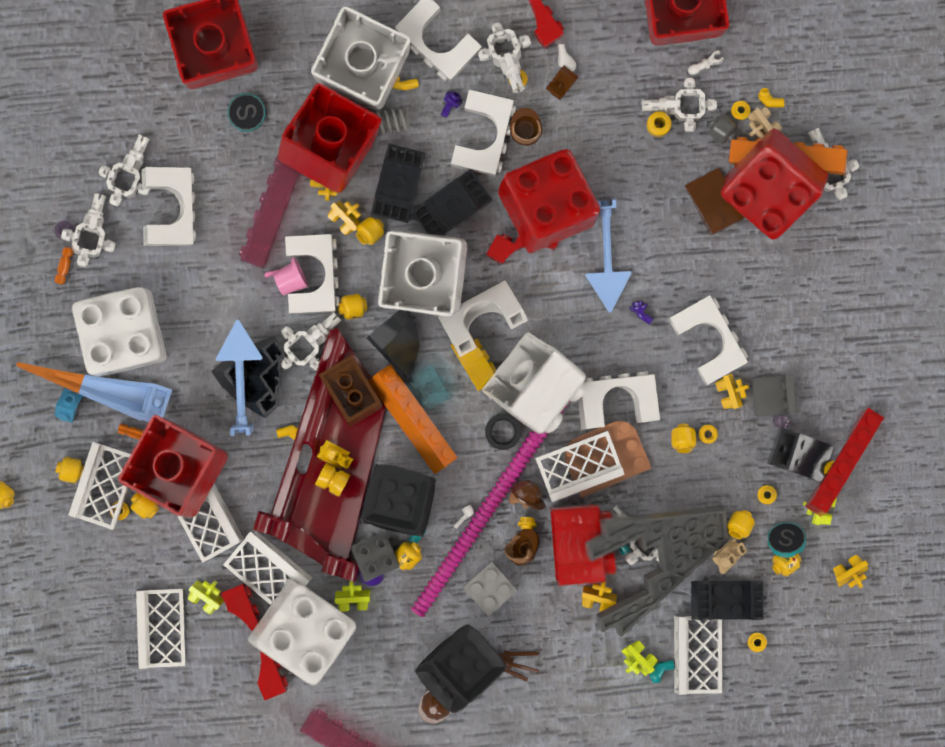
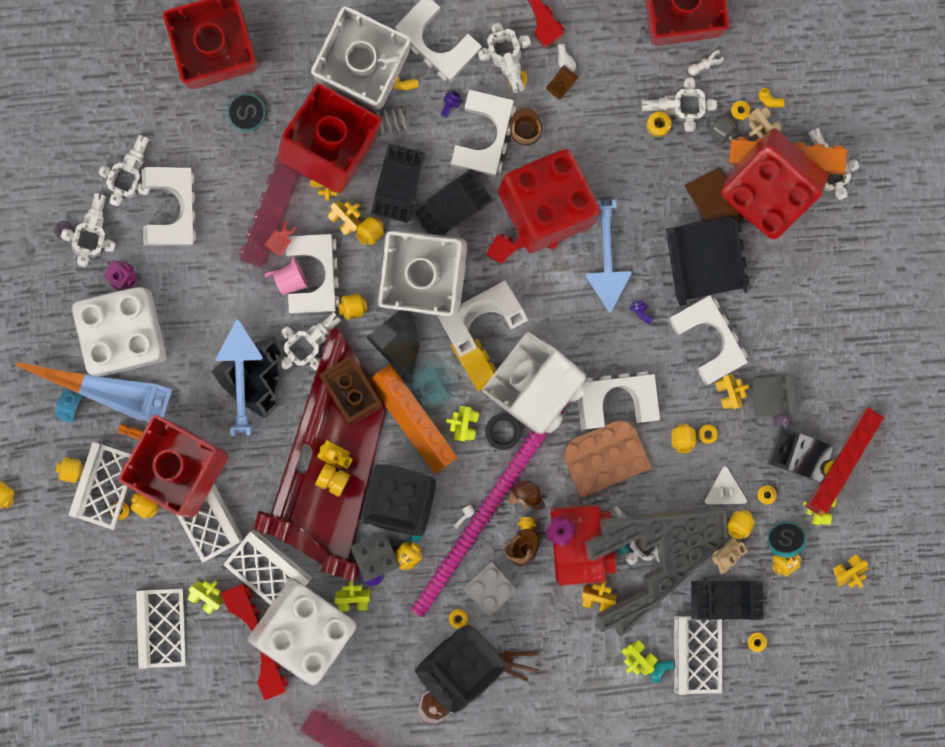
orange axle [54,247,74,285] -> none
yellow arm [276,425,298,440] -> none
white fence [536,431,625,502] -> none
none -> magenta brick [103,261,138,291]
none -> red plate [264,221,296,257]
none -> neon yellow hips [446,406,479,442]
none -> yellow plate [449,609,468,629]
none -> magenta brick [545,516,575,546]
none -> black panel [665,215,750,306]
none -> white piece [704,467,747,504]

